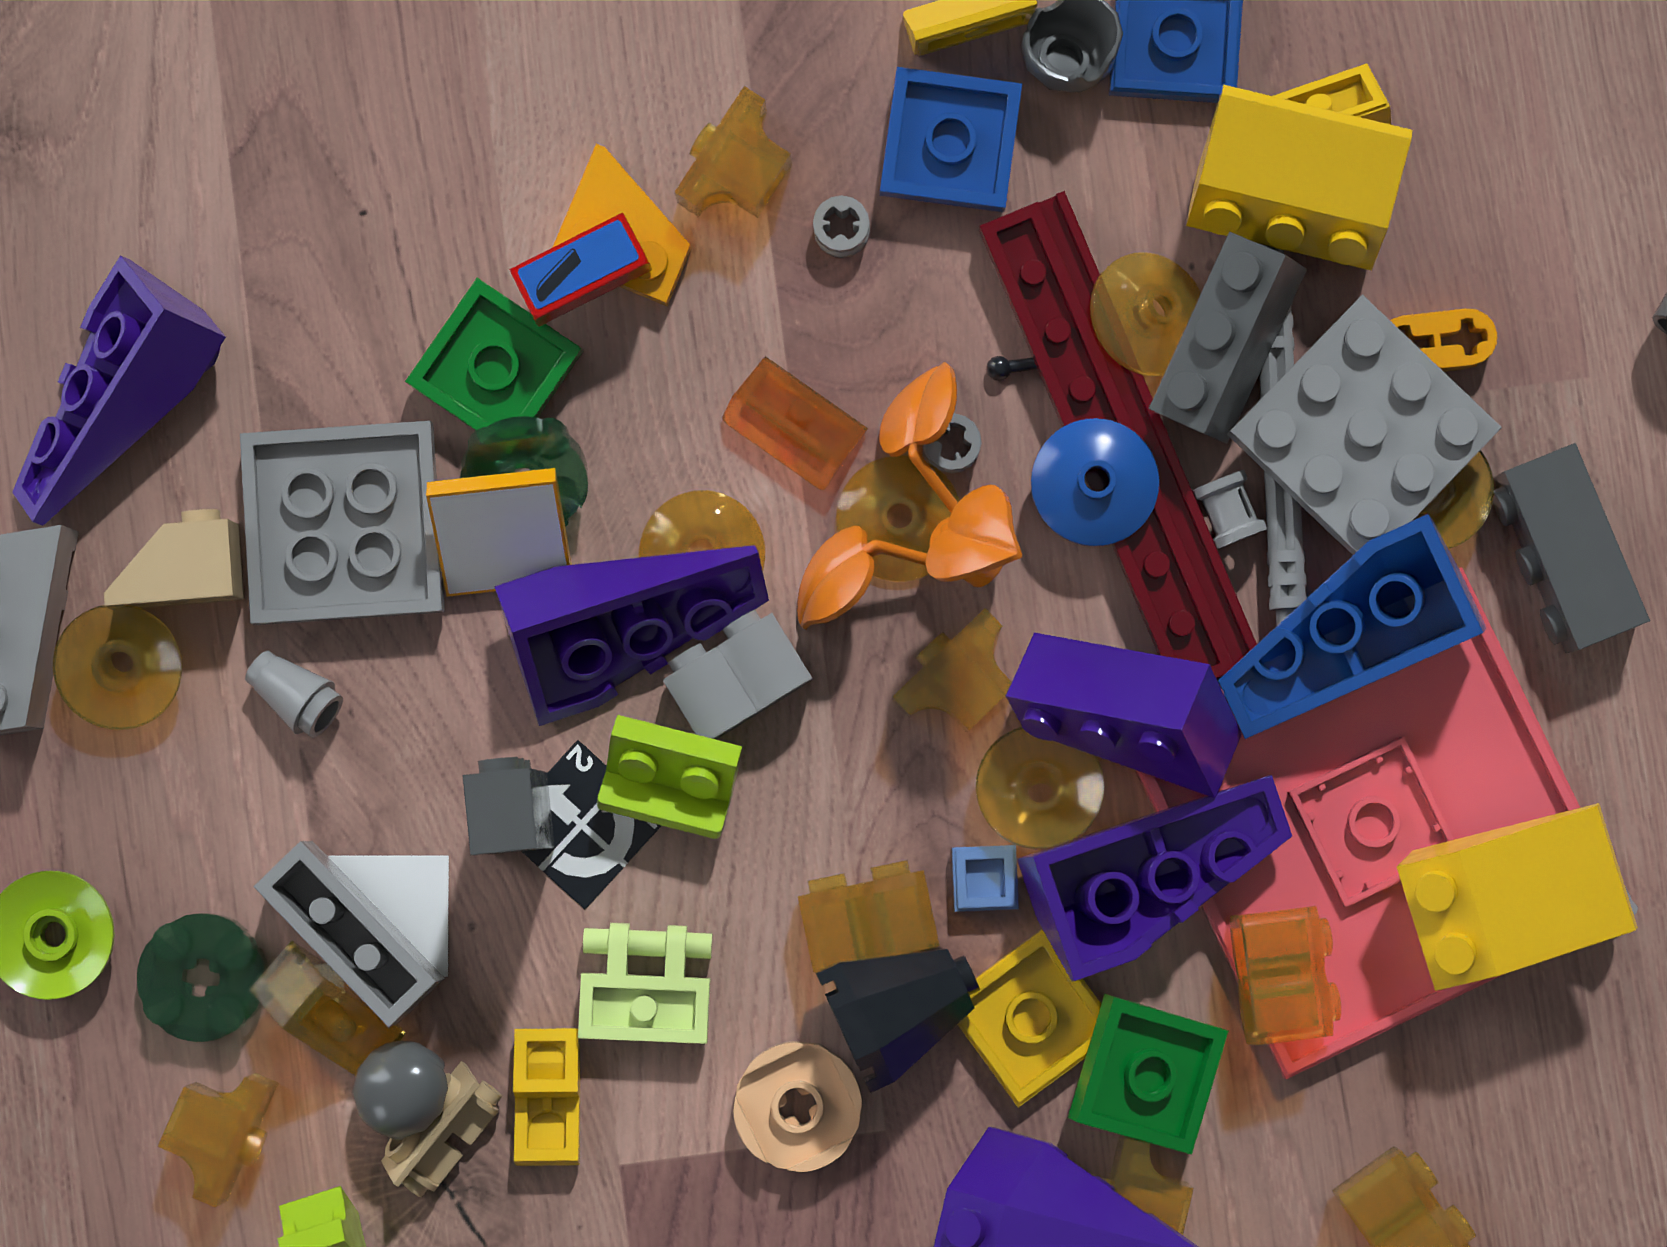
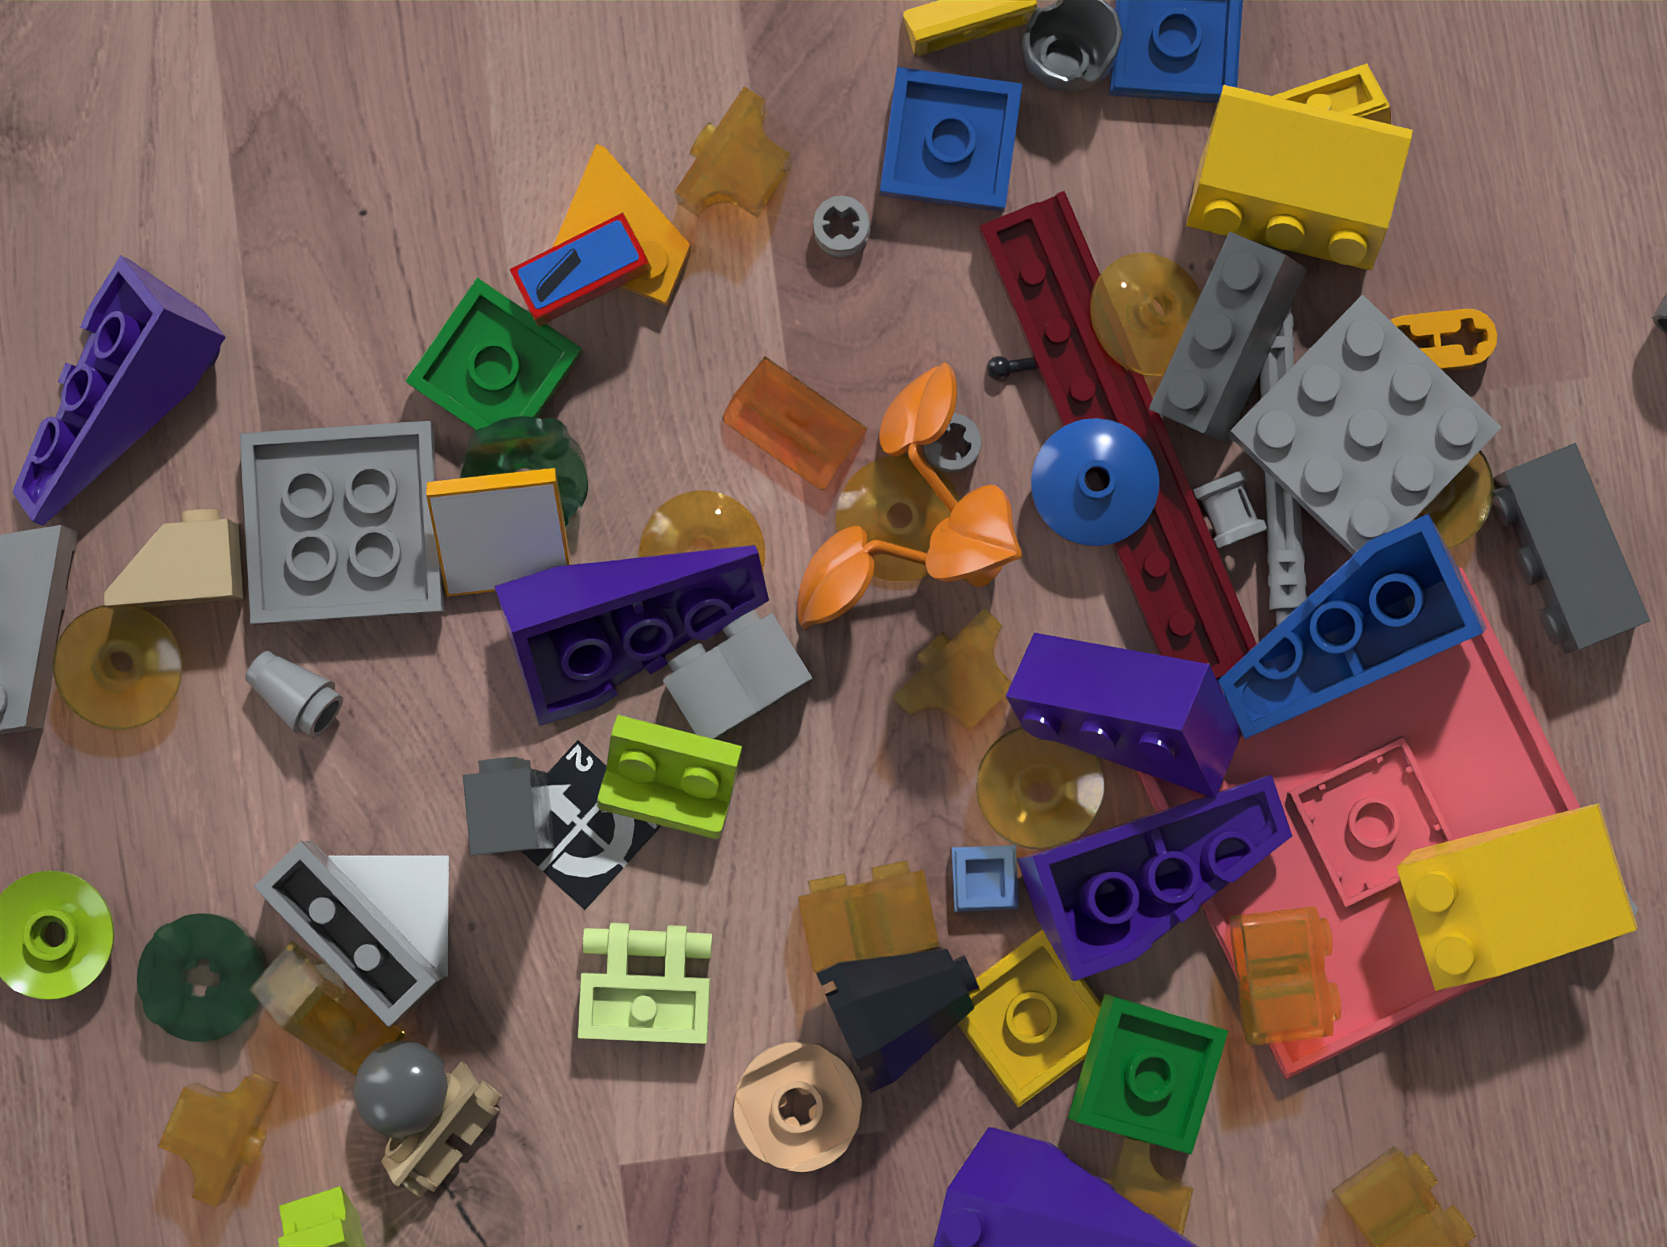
yellow slope [513,1028,580,1166] -> none

